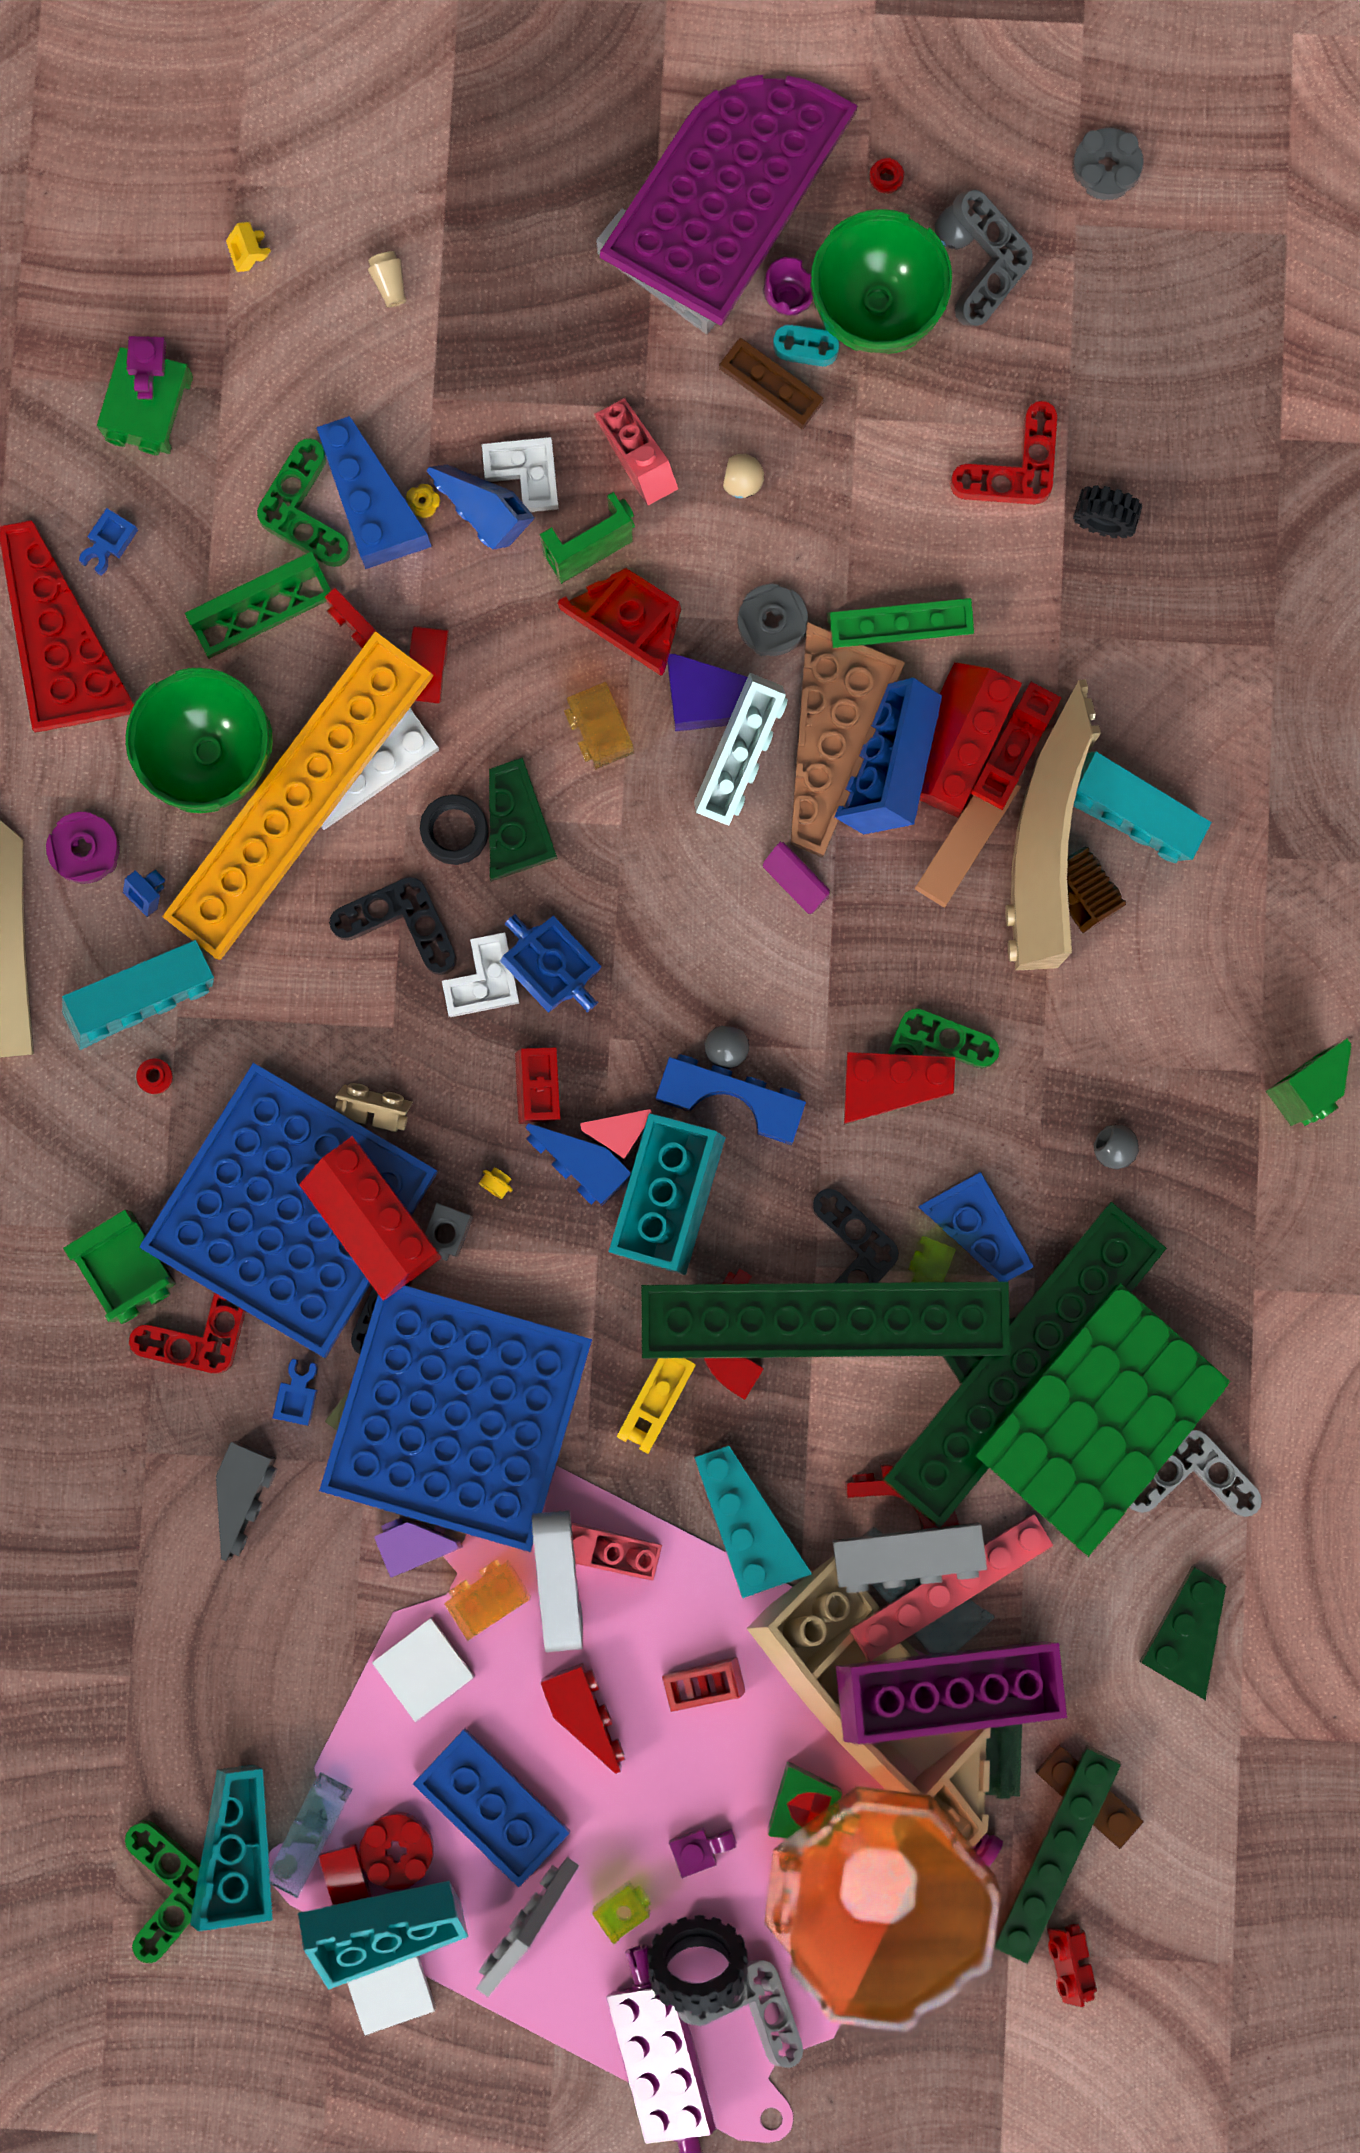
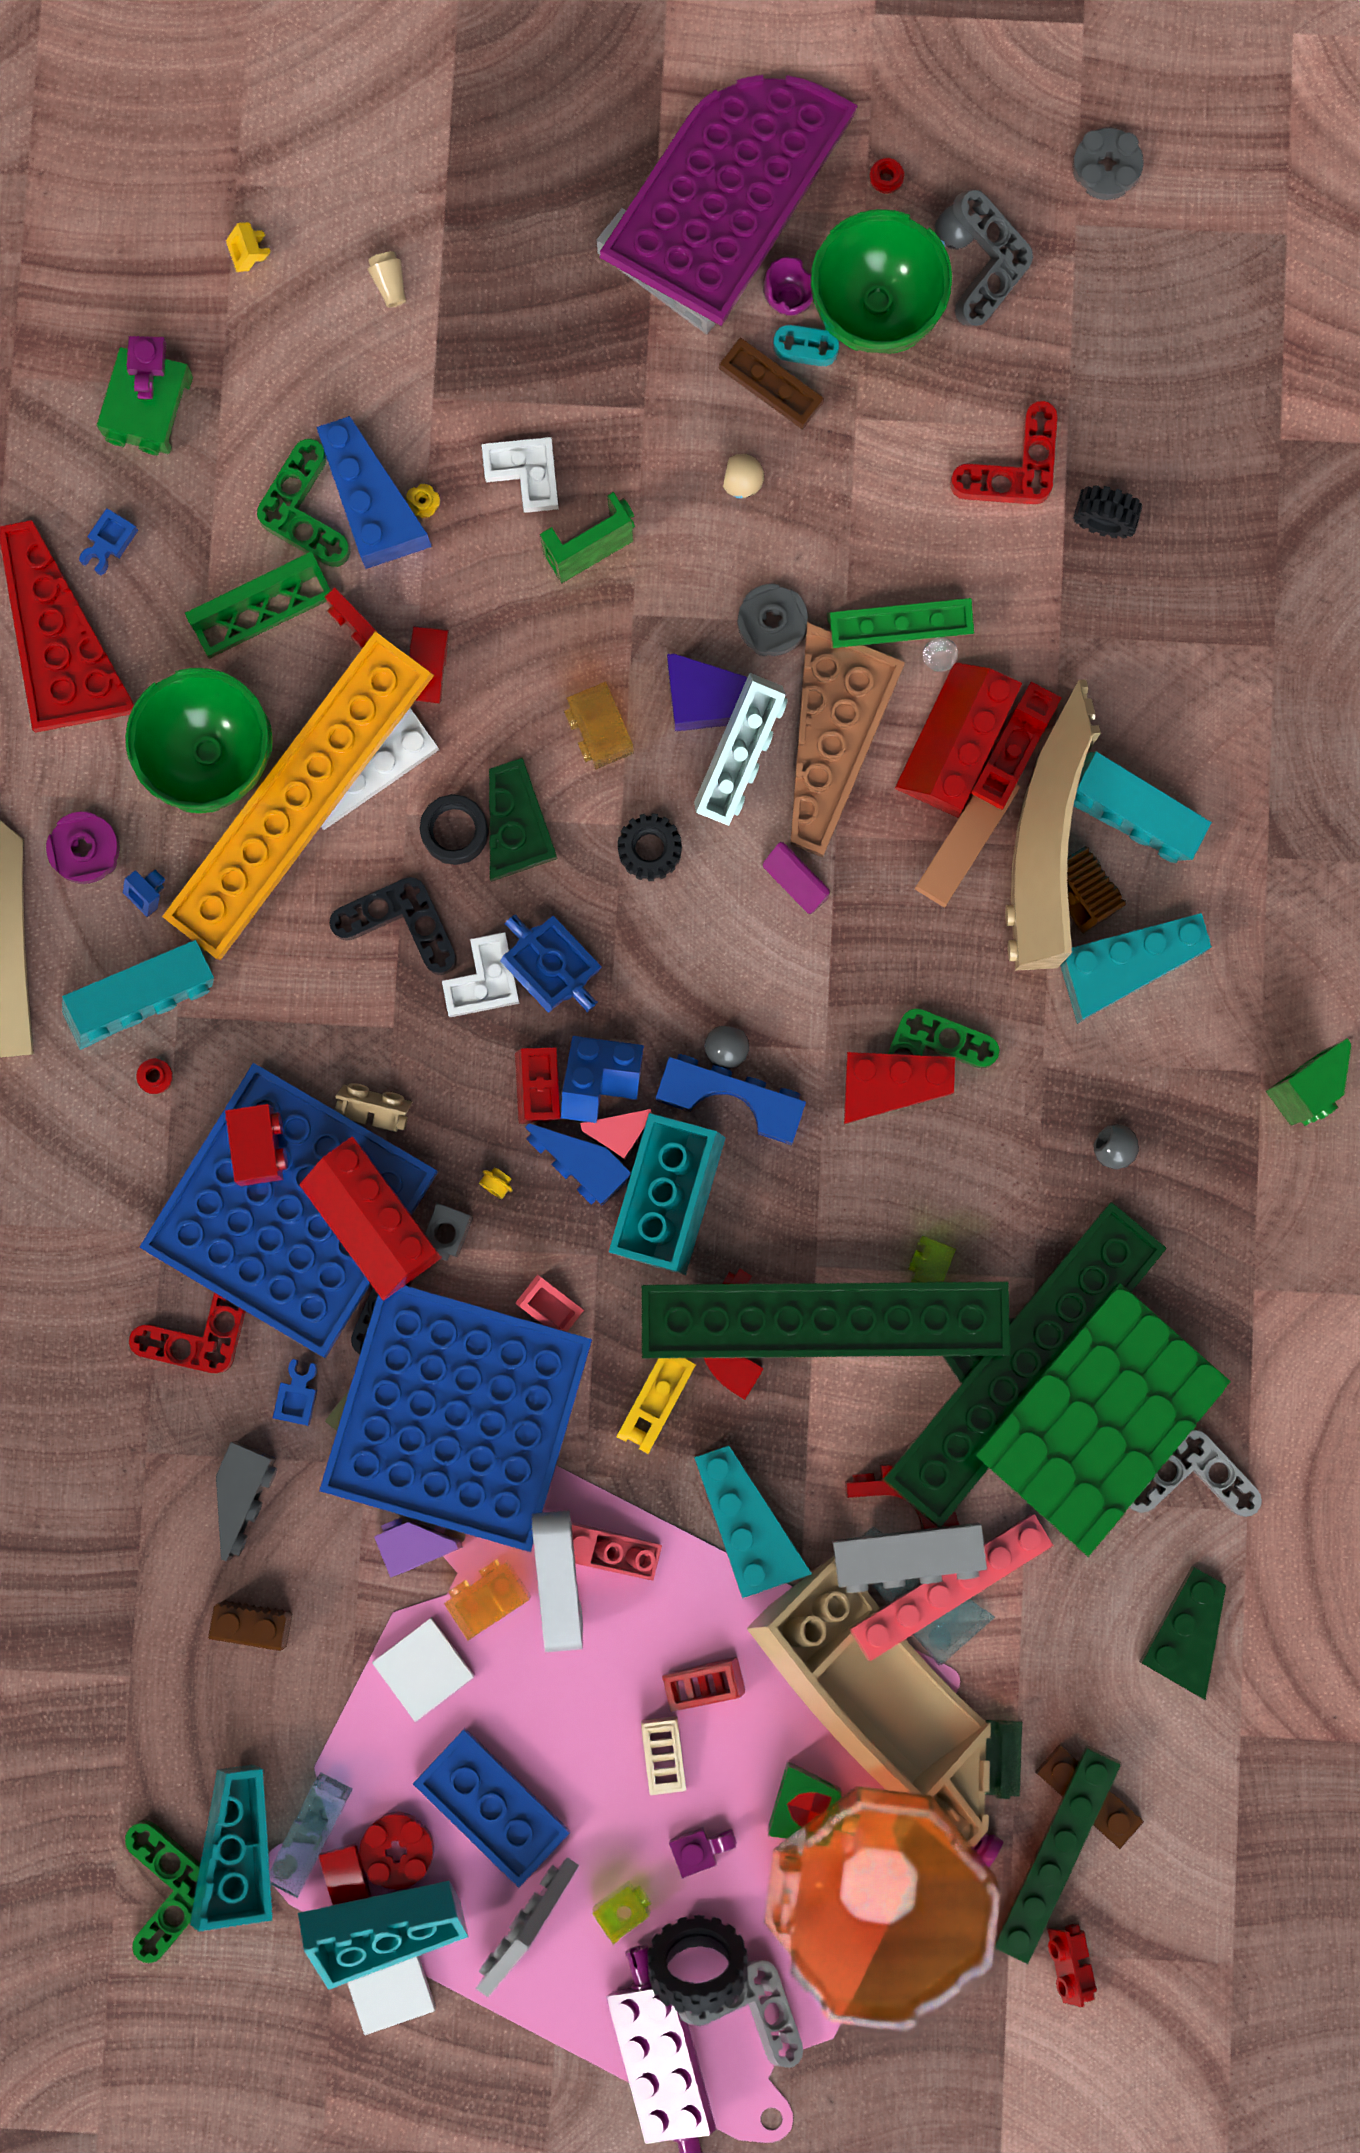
green panel [63,1210,176,1324] -> none
blue slope [426,464,535,550] -> none
red slope [540,1663,626,1774] -> none
red wing [557,568,681,676] -> none
coral slope [594,398,678,506] -> none
black beam [812,1189,899,1283] -> none
blue wedge [834,677,942,835] -> none
magenta brick [836,1641,1067,1745] -> none
blue wing [918,1172,1034,1282] -> none
none -> reddish brown brick [208,1599,293,1651]
none -> red brick [225,1104,288,1186]
none -> coral slope [515,1275,584,1332]
none -> blue brick [561,1036,644,1123]
none -> black tyre [618,813,682,881]
none -> tan slope [641,1716,686,1795]
none -> clear plate [923,637,958,672]
none -> teal wedge [1060,913,1212,1024]

